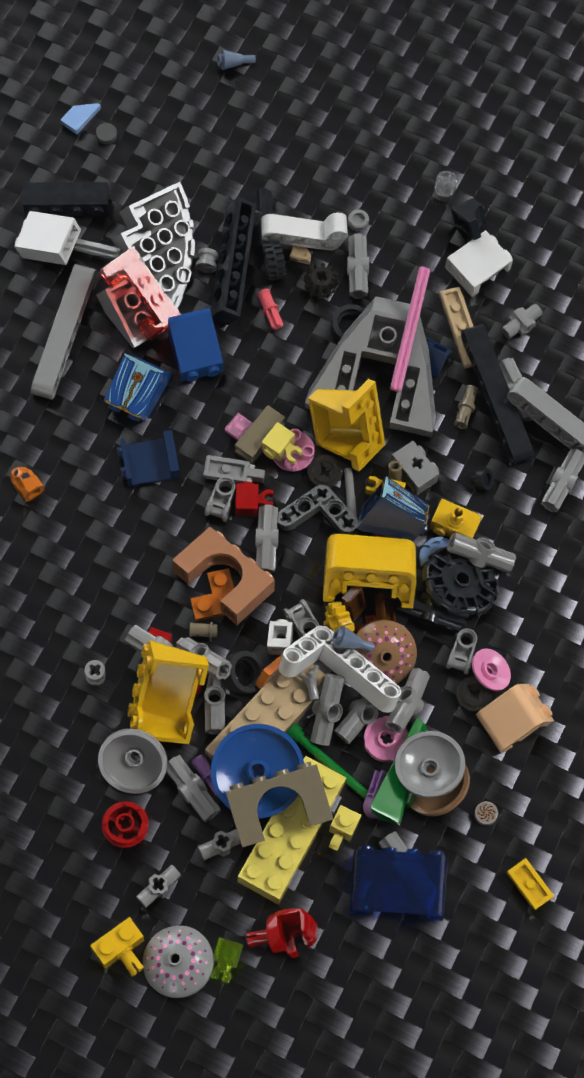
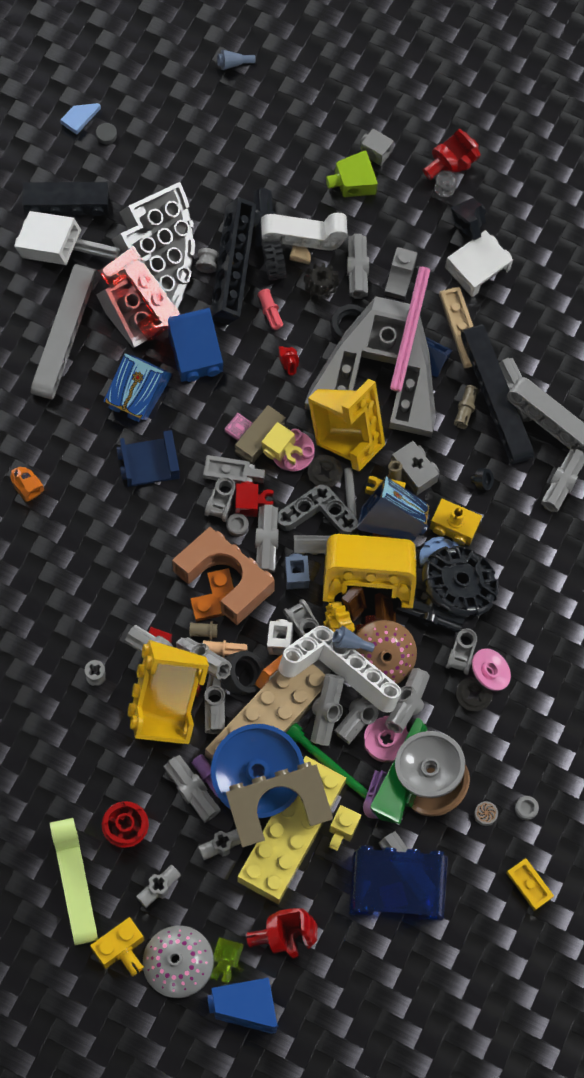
light grey dish [98,729,167,794] -> none
light grey bar [298,665,319,701] -> none
light grey tile [348,210,369,232] -> none
light grey piece [447,532,516,573] -> none
light nougat piece [476,684,554,753] -> none
light grey axle [501,304,543,339] -> none
none -> yellowish green beam [50,818,98,946]
none -> light nougat axle [203,640,247,658]
none -> blue slope [207,978,278,1034]
none -> light grey tile [226,513,249,537]
none -> red piece [279,346,299,375]
none -> sand blue brick [285,554,310,589]
none -> light grey piece [294,535,330,555]
none -> lime torso [326,150,378,197]
none -> light grey brick [360,129,394,166]
none -> light grey arch [384,247,417,300]
none -> red piece [423,129,481,180]
none -> light grey tile [515,796,539,820]

